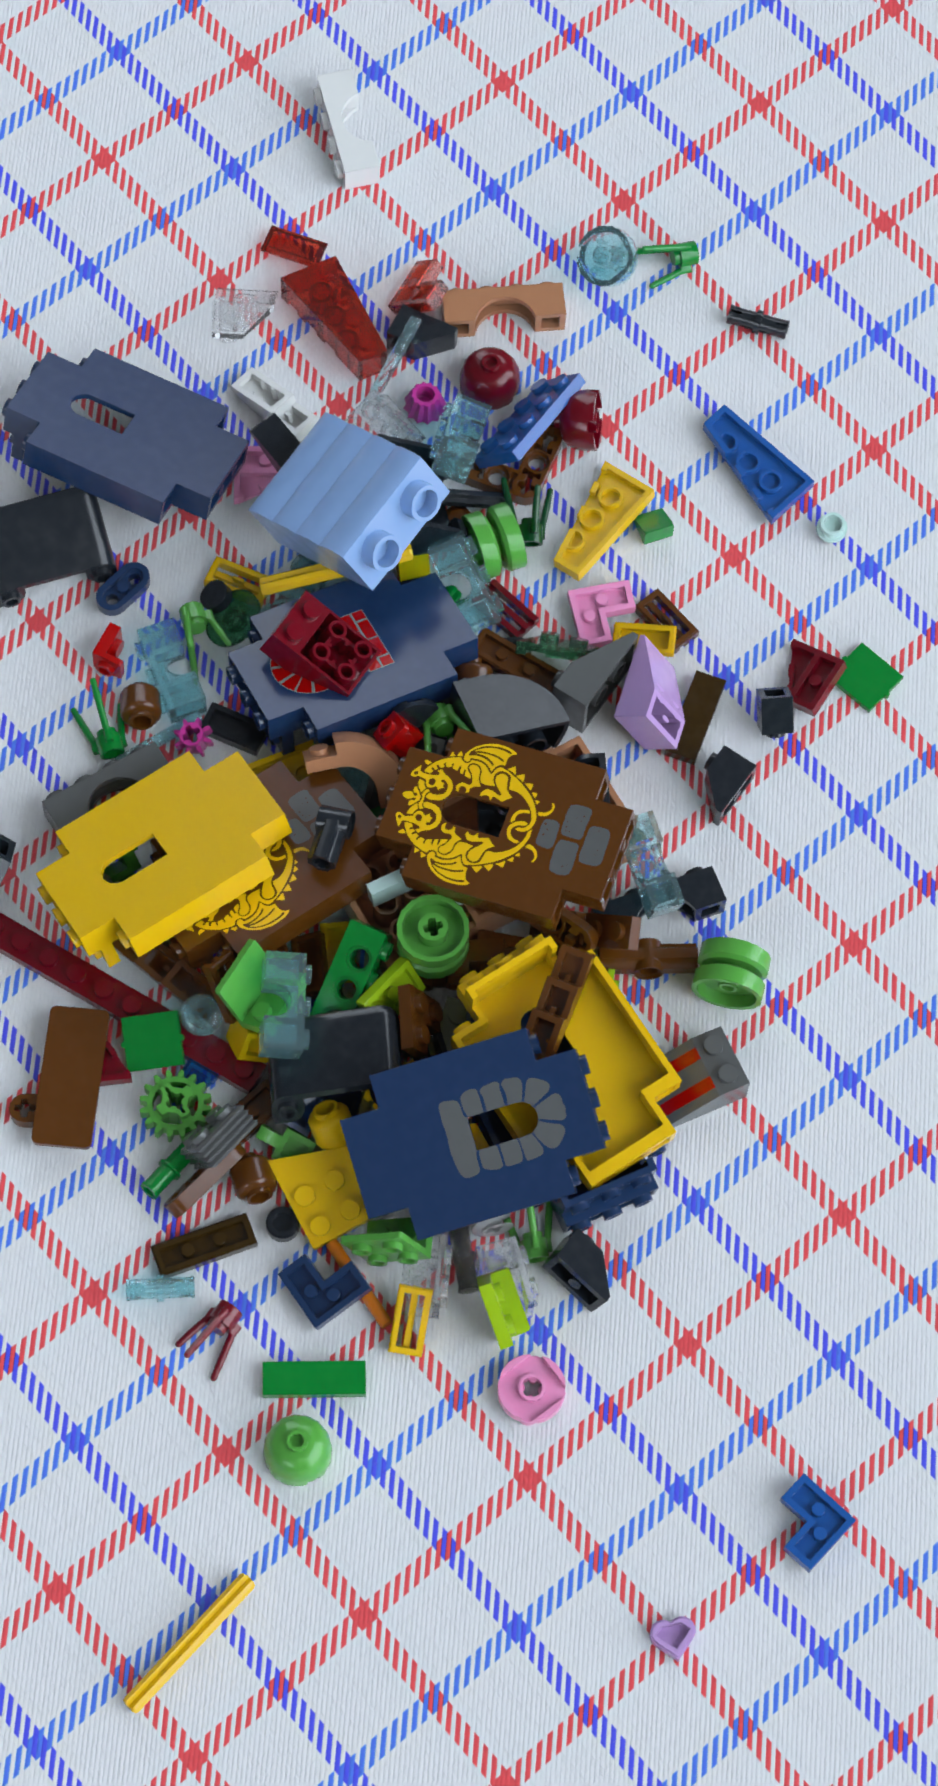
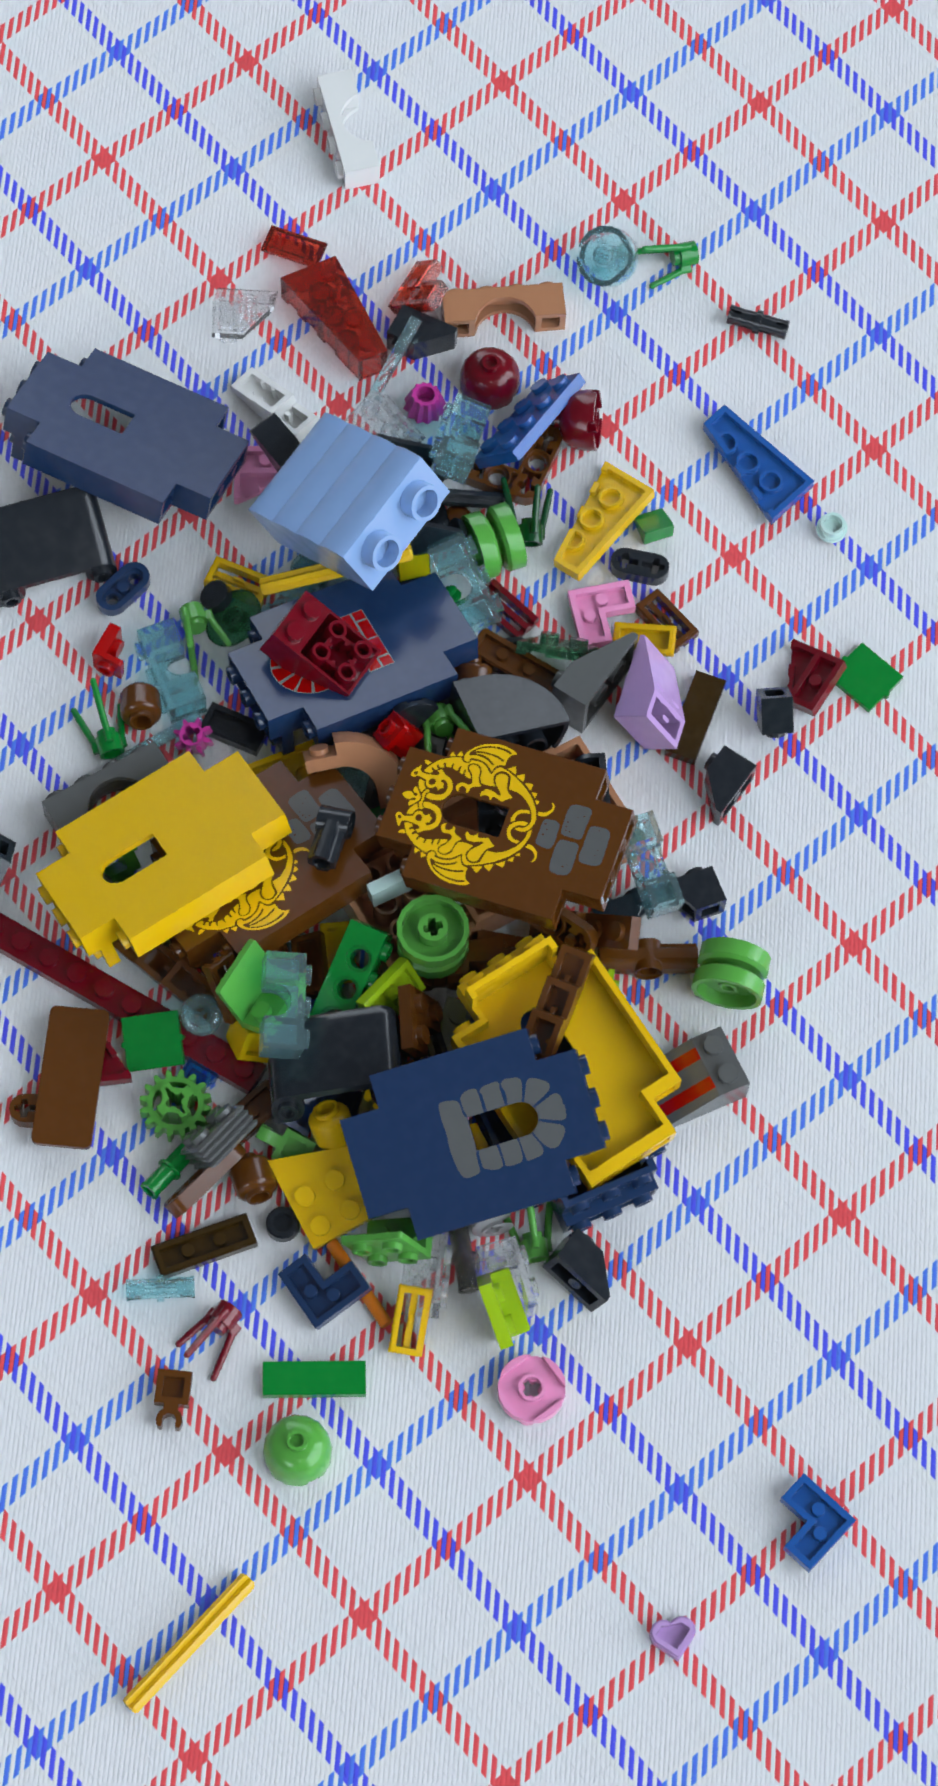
none -> reddish brown plate [154,1368,193,1432]
none -> black beam [610,548,669,586]

